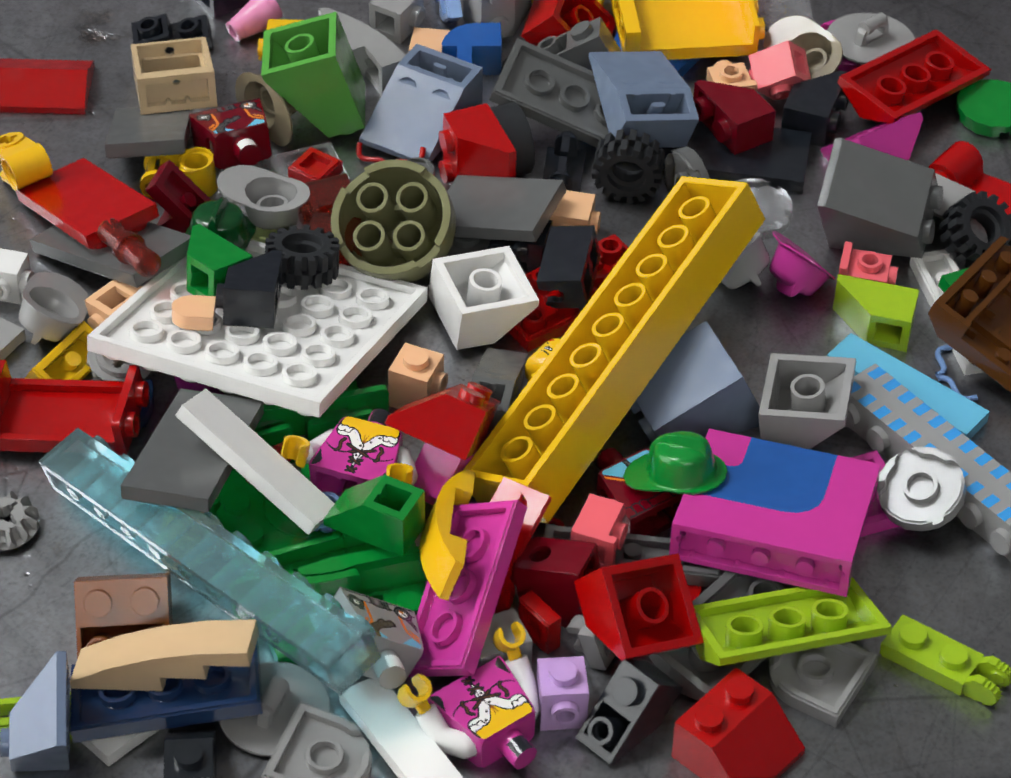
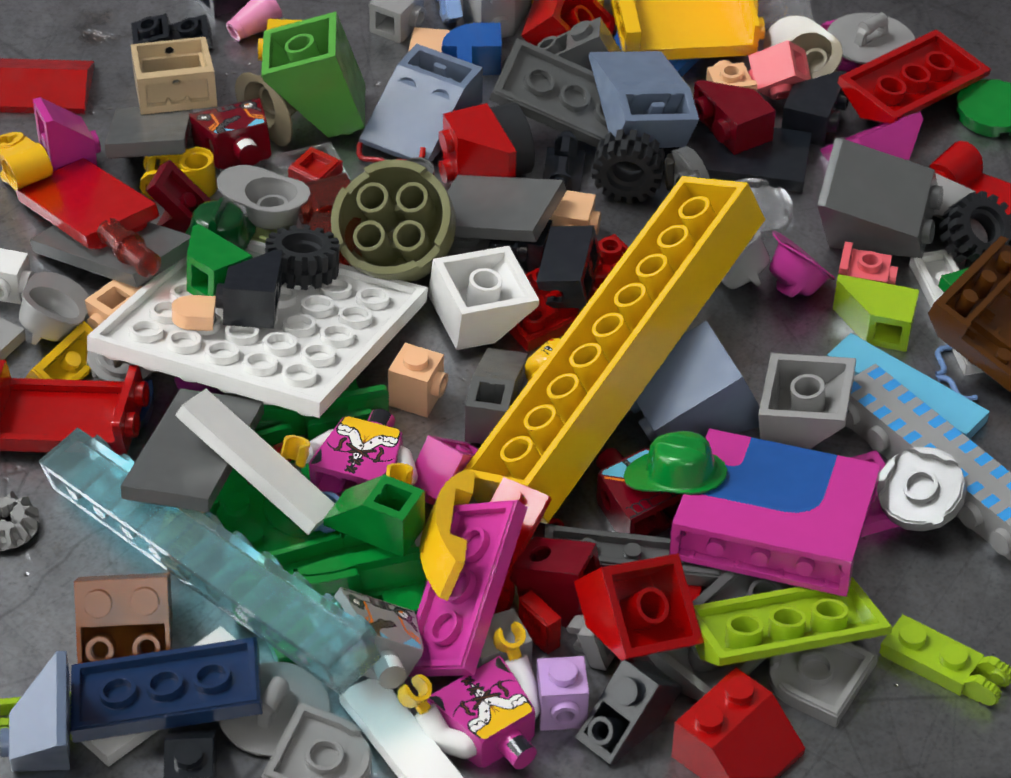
tan slope [70,619,259,691] -> none
light grey slope [318,7,406,95] -> none
red slope [385,381,500,461] -> none
coral brick [571,493,628,568] -> none
none -> dark pink slope [33,97,101,171]

